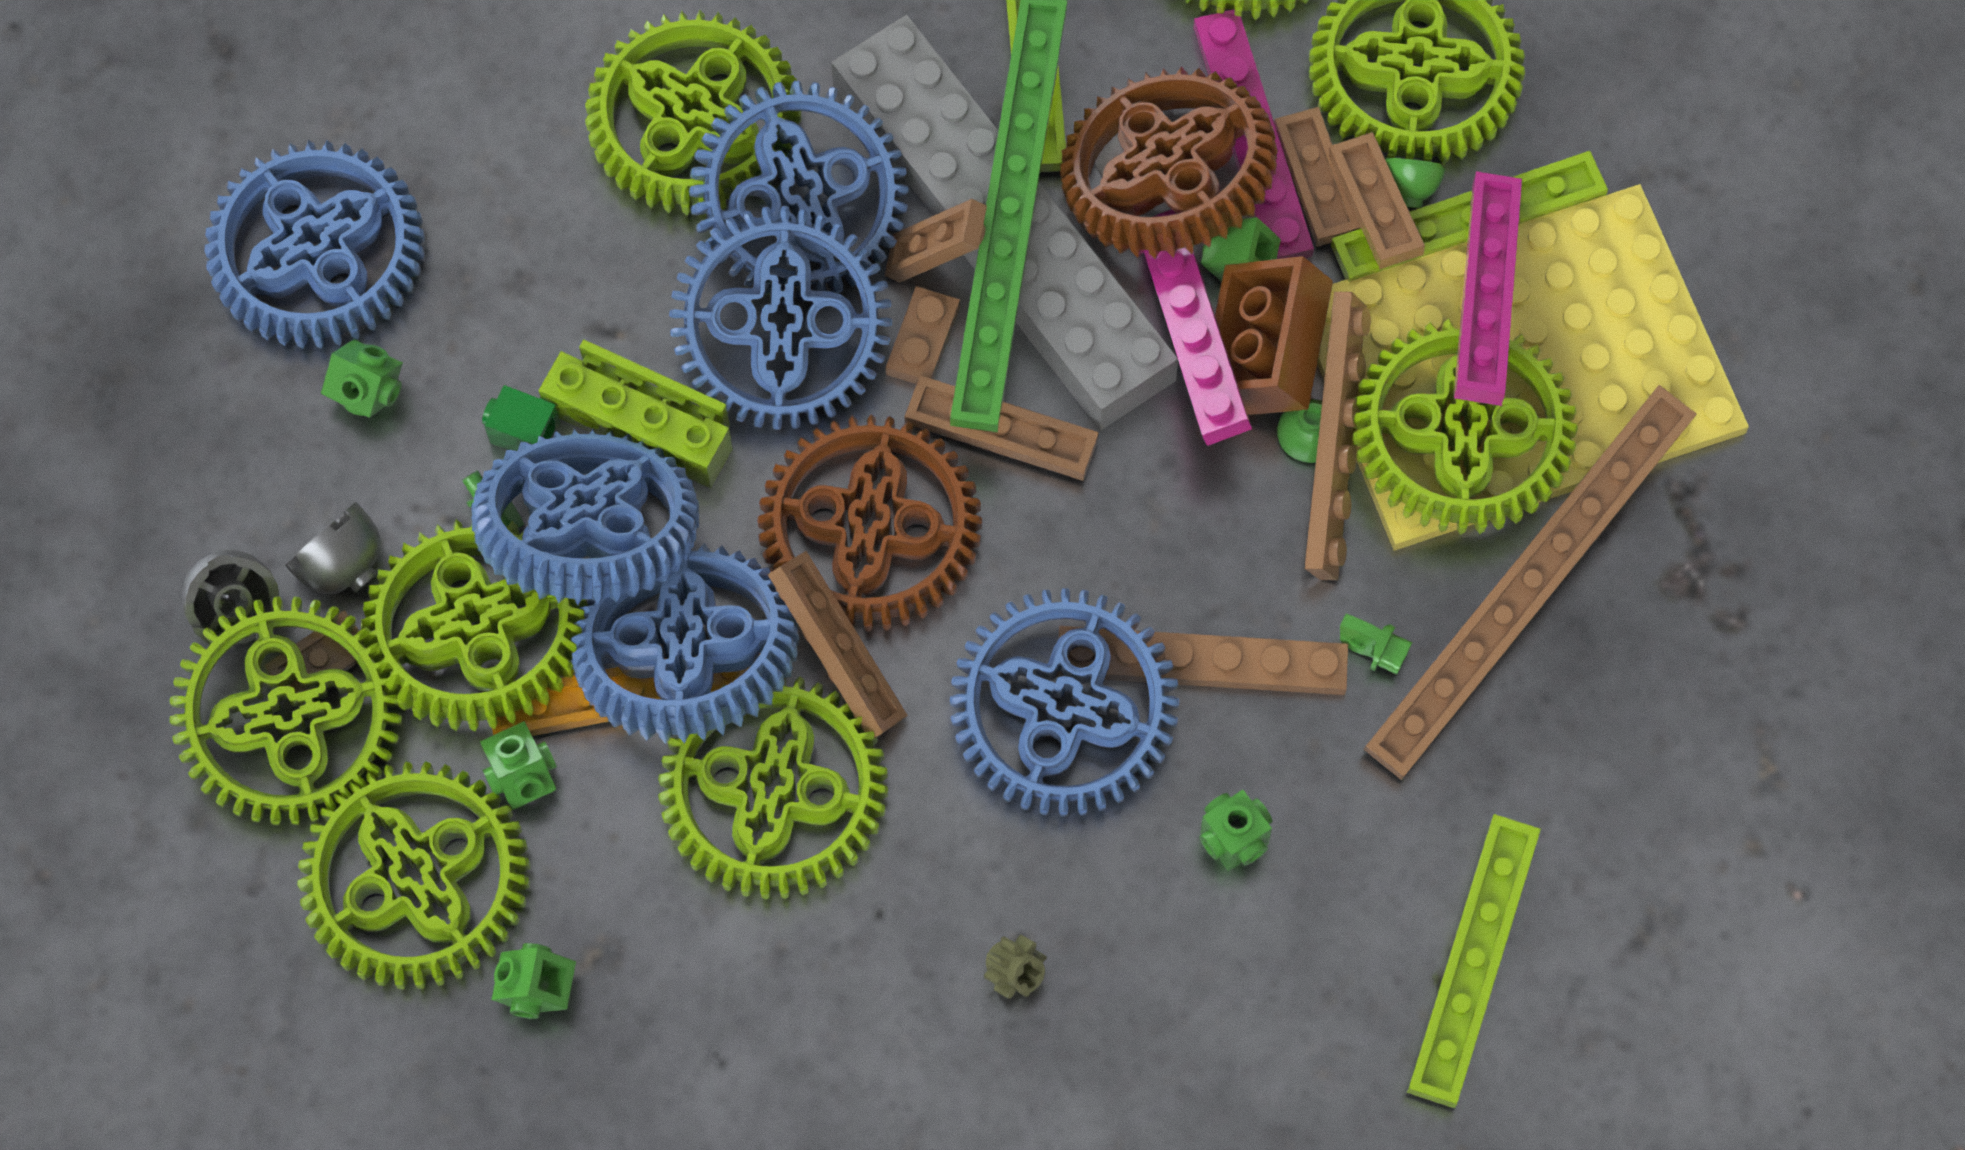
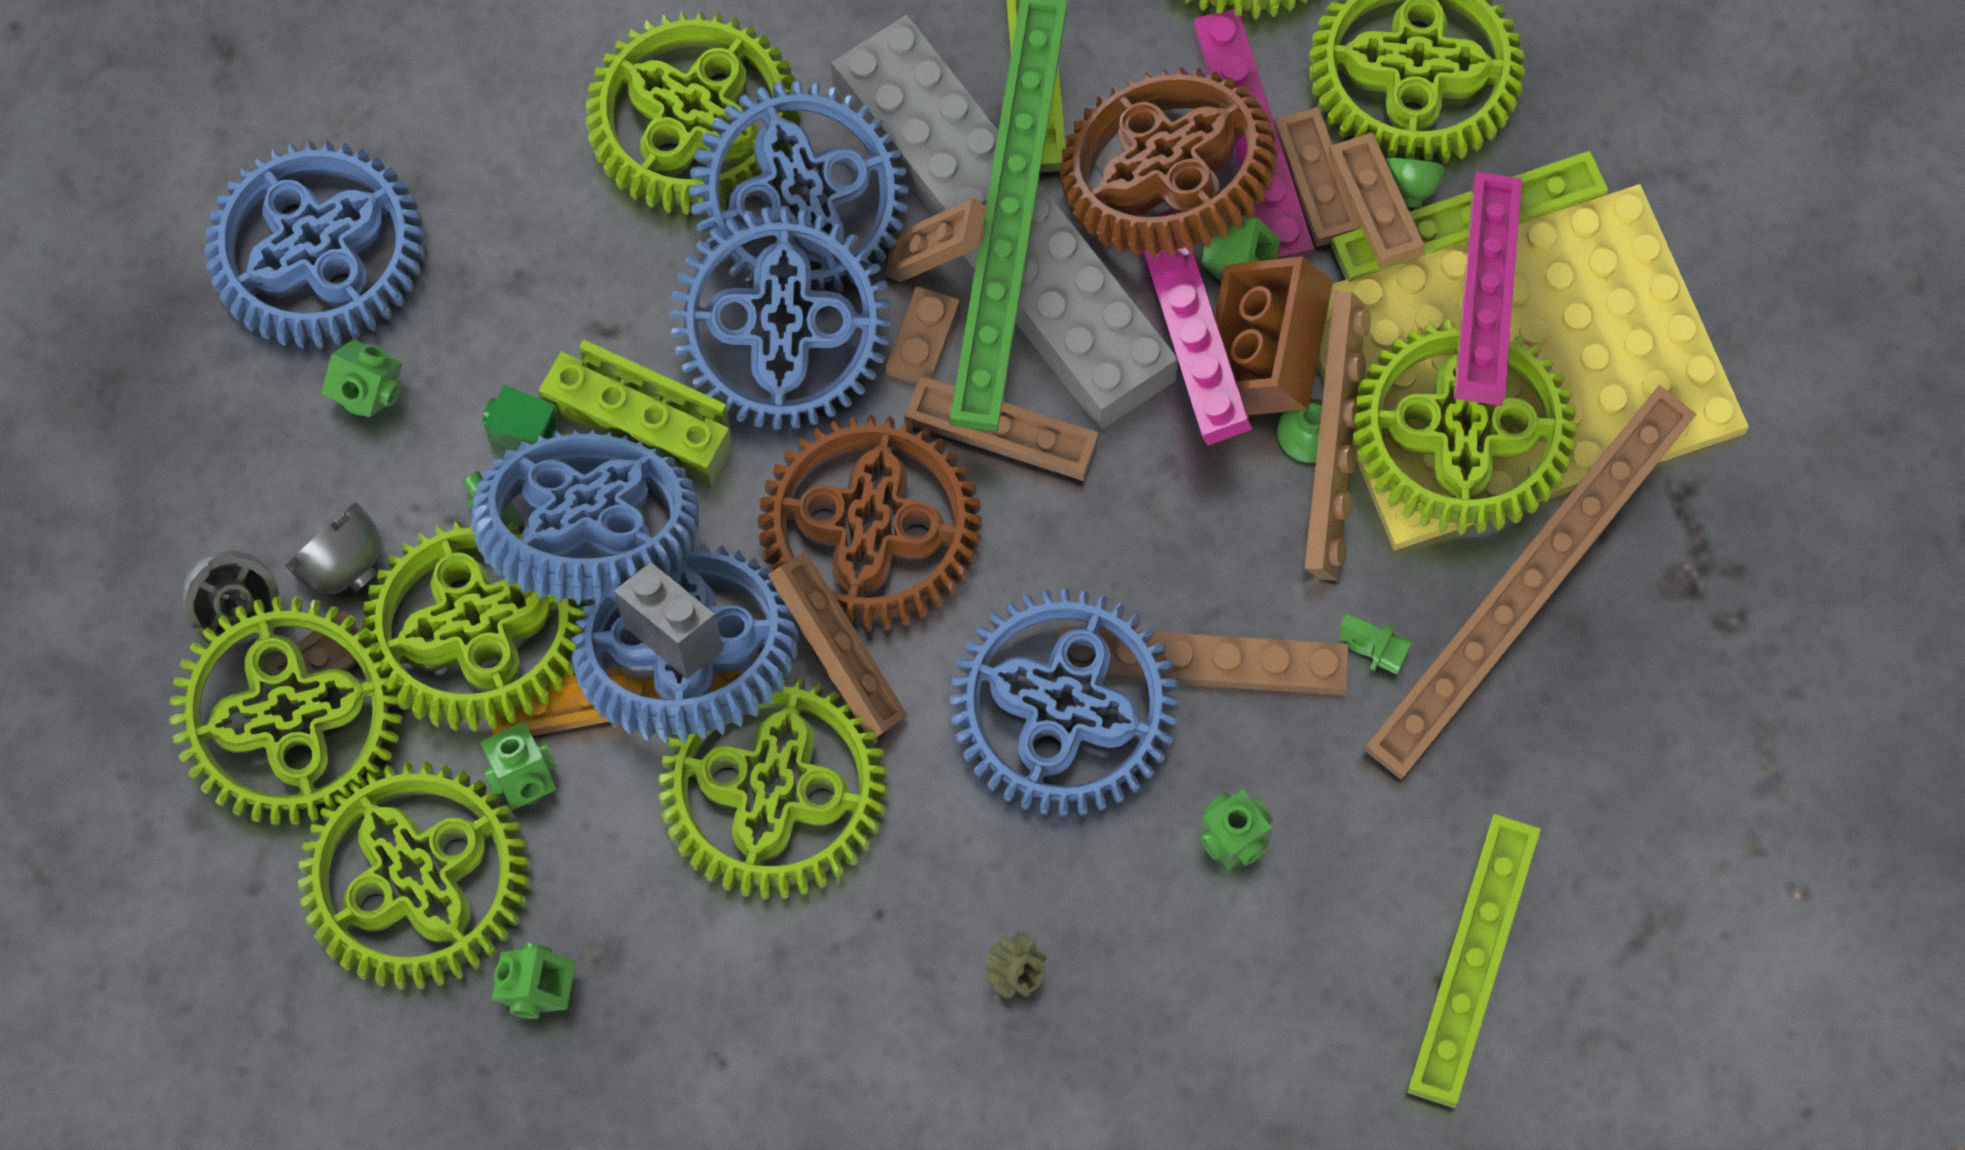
none -> flat silver brick [614,562,724,679]

